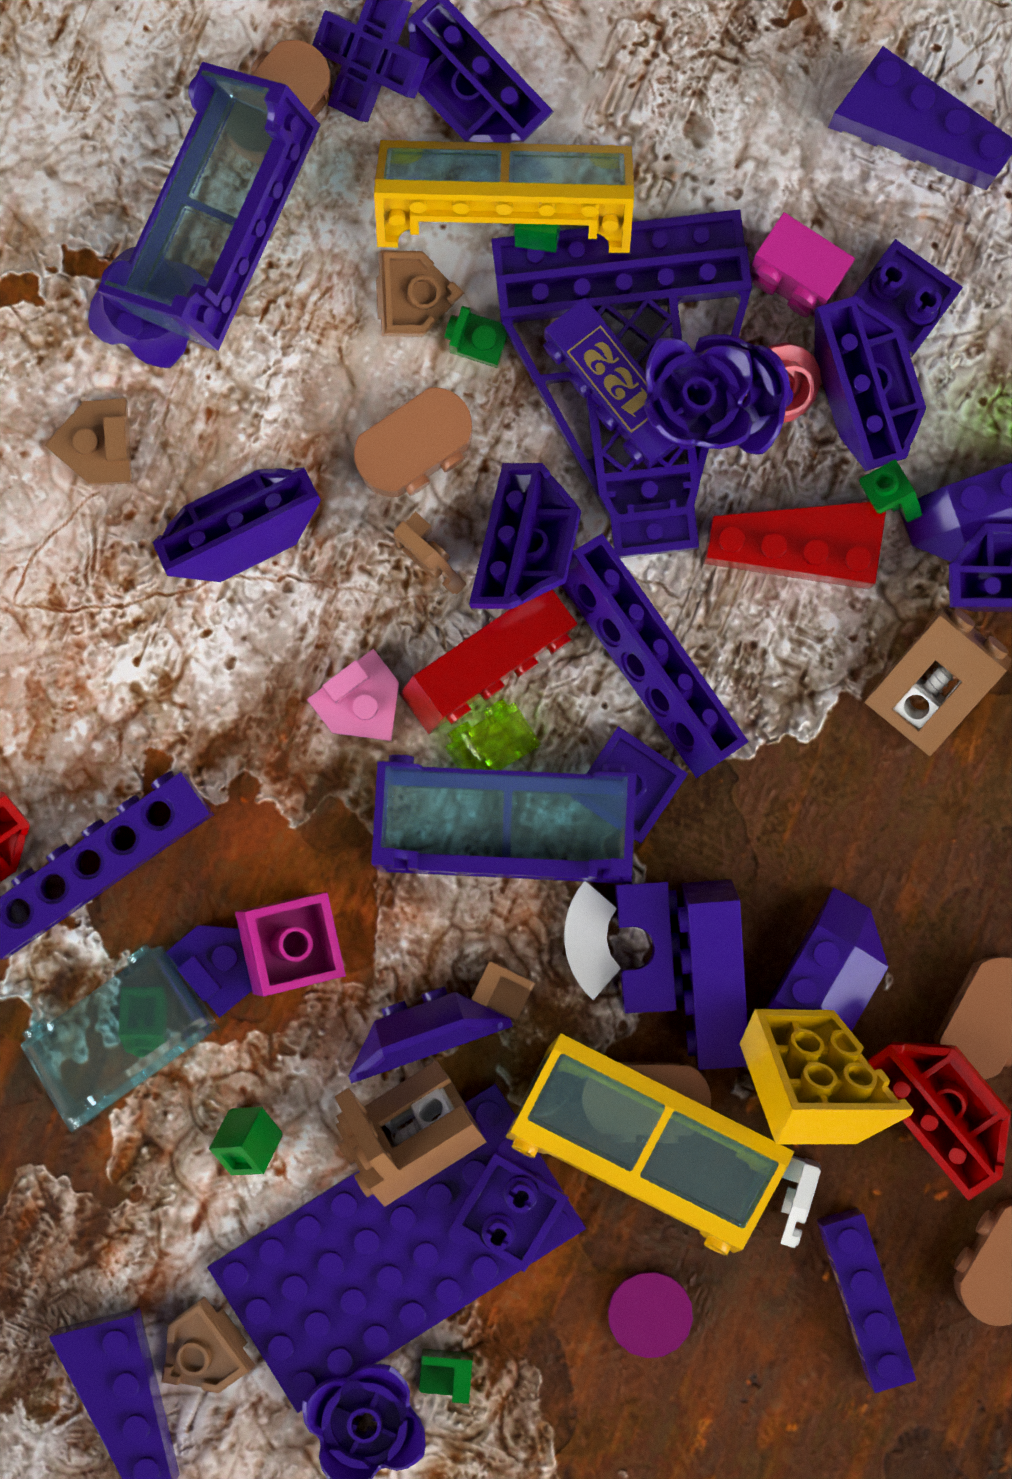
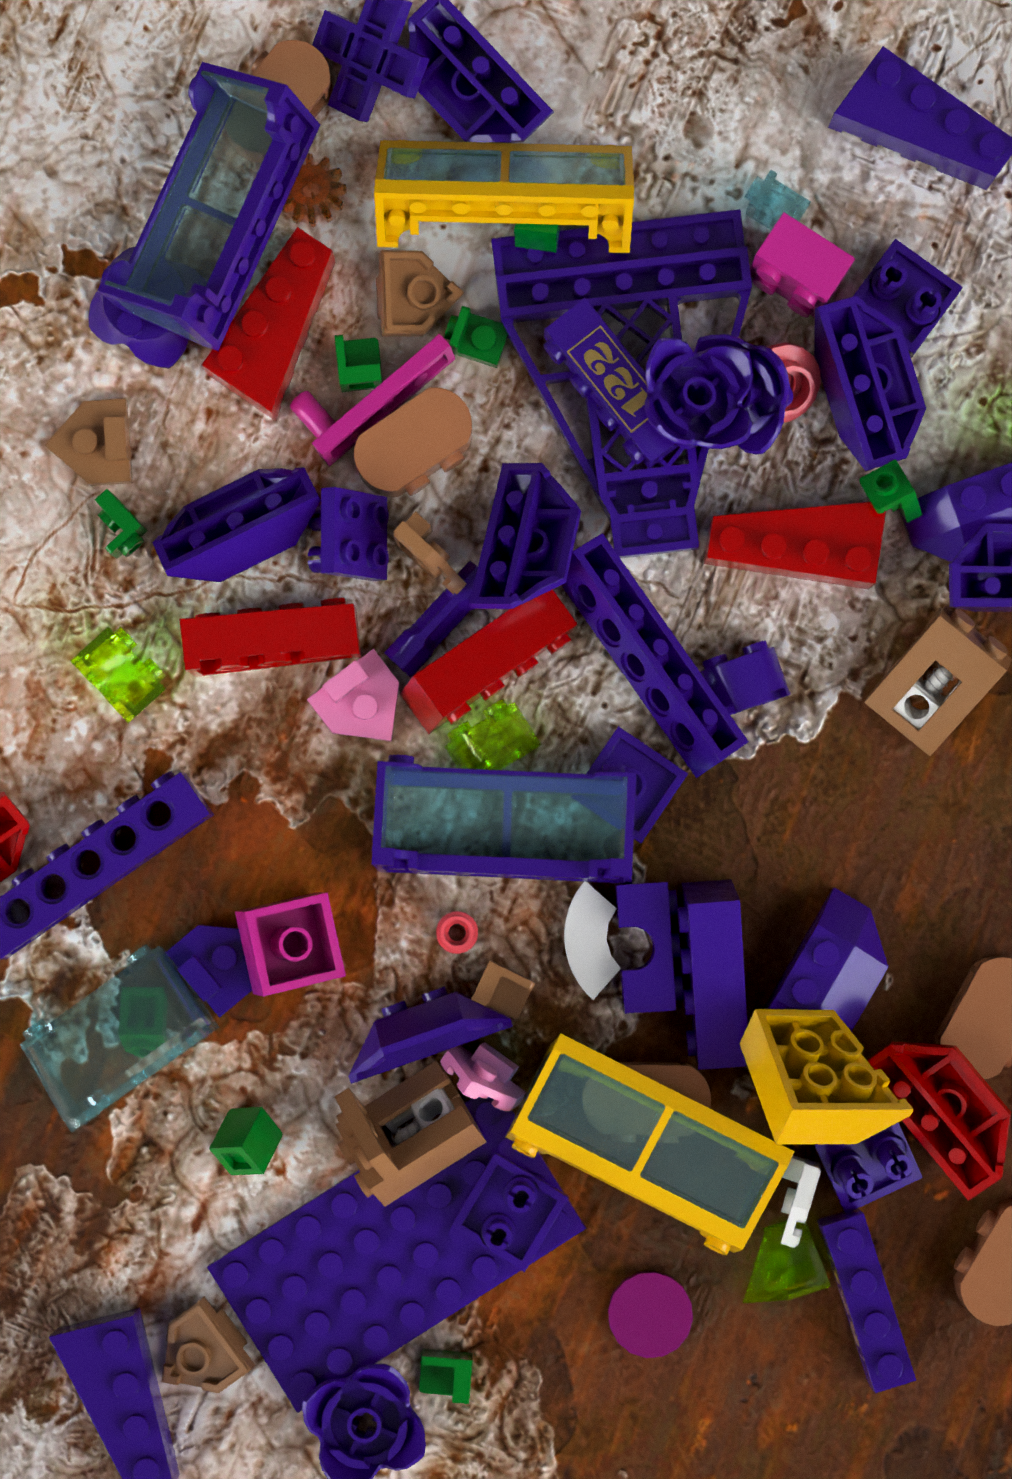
none -> clear neon green cylinder [70,626,166,723]
none -> green bracket [95,489,148,559]
none -> red wedge [179,598,362,677]
none -> red wedge [202,227,336,421]
none -> clear orange gear [282,153,347,227]
none -> dark pink piece [290,334,455,467]
none -> dark purple plate [308,487,389,581]
none -> green panel [335,335,383,392]
none -> dark purple axle [384,561,478,678]
none -> coral plate [436,911,478,954]
none -> bright pink plate [440,1042,527,1112]
none -> dark purple cylinder [700,640,791,715]
none -> clear neon green slope [743,1220,830,1303]
none -> clear light blue bracket [744,170,811,230]
none -> dark purple plate [813,1122,923,1214]

